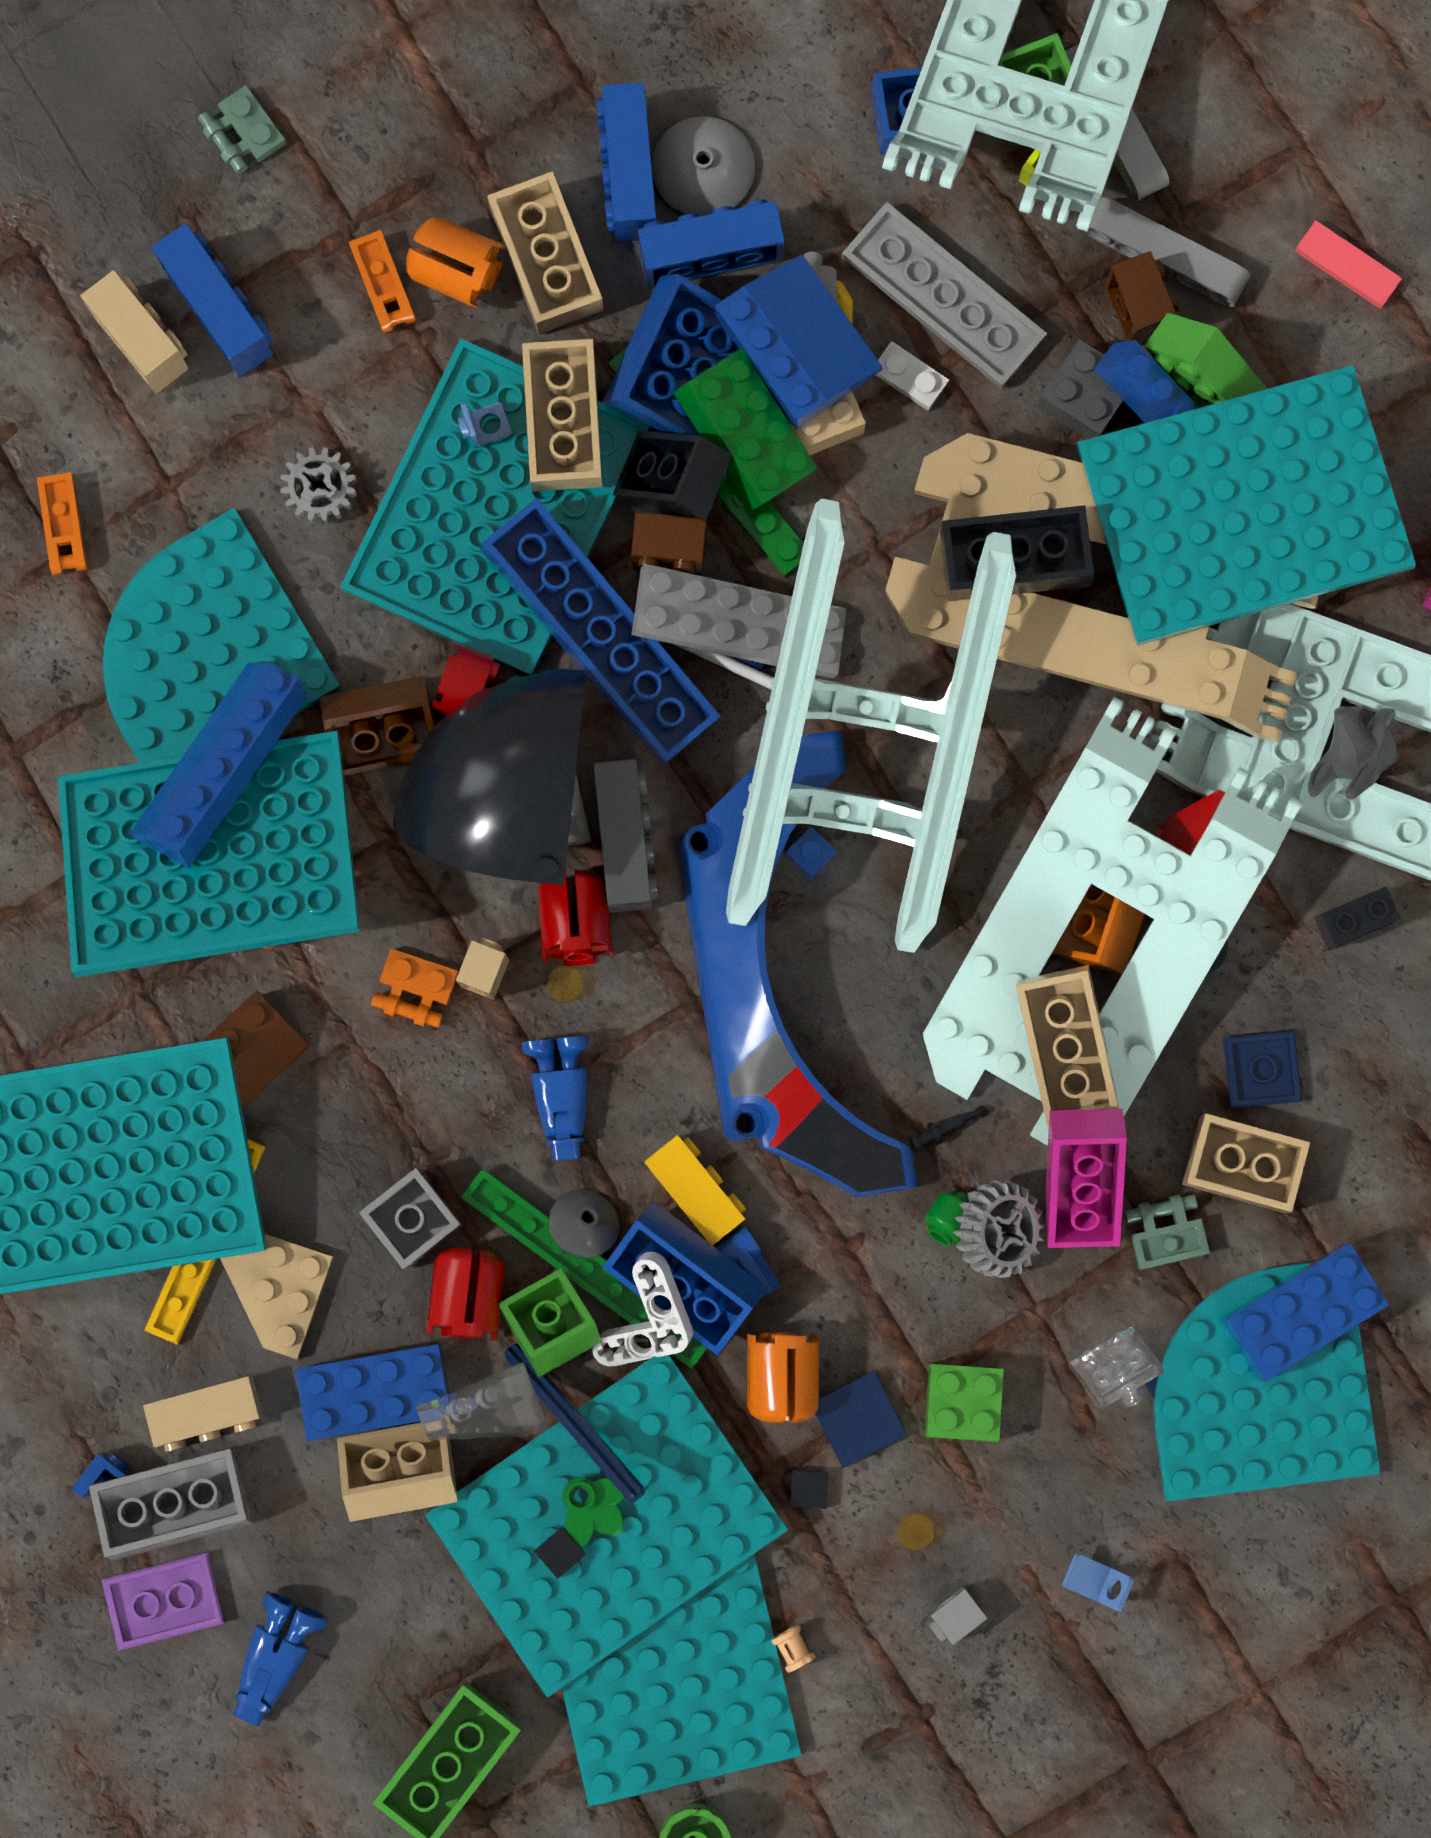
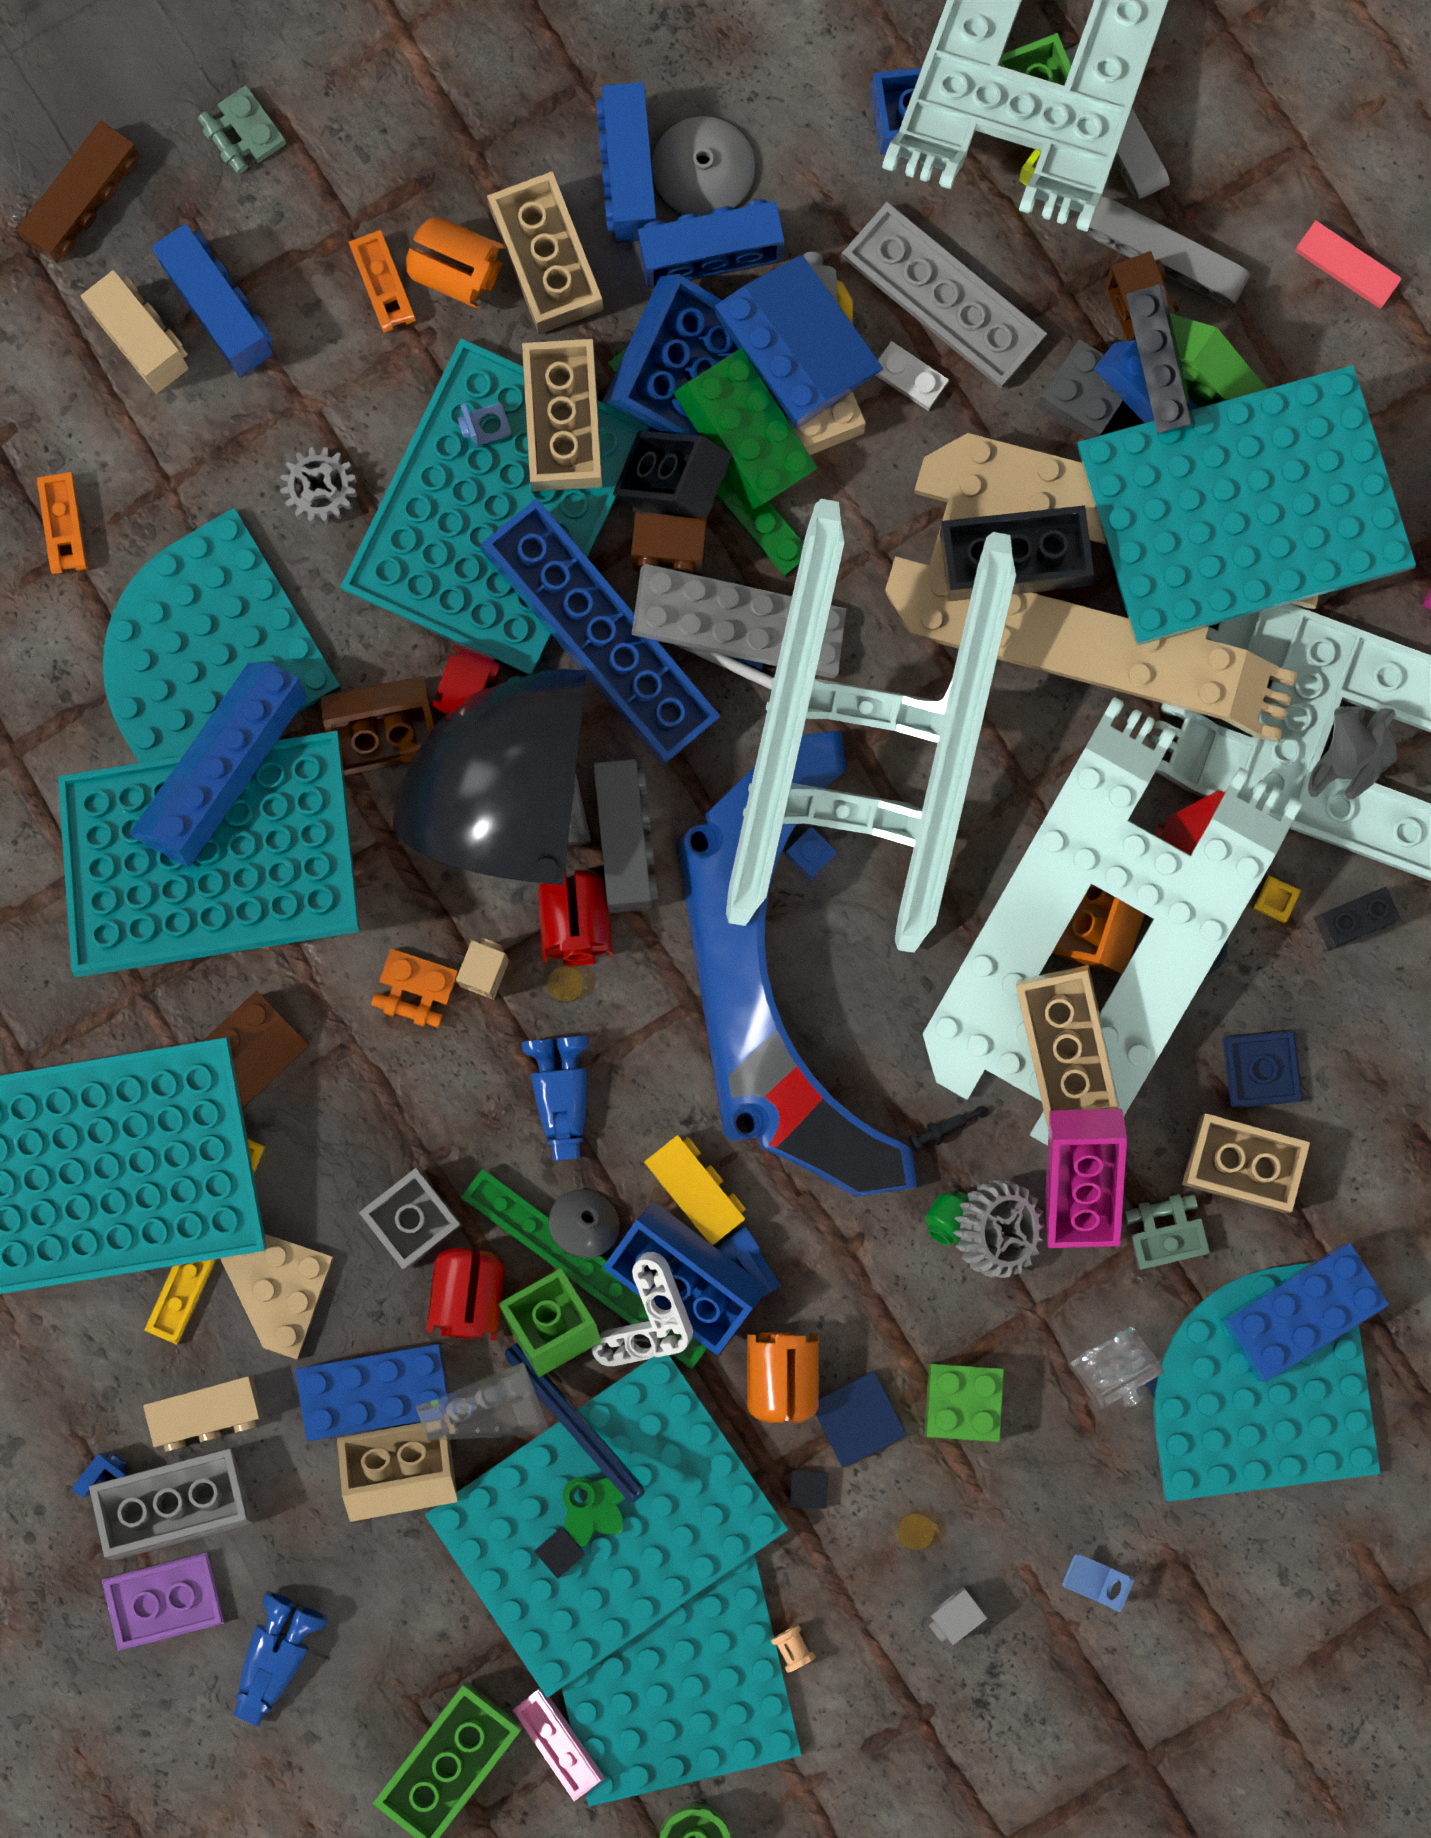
none -> reddish brown brick [17,120,139,264]
none -> bright pink tile [512,1688,605,1801]
none -> black plate [1126,284,1195,434]
none -> yellow tile [1252,875,1301,923]

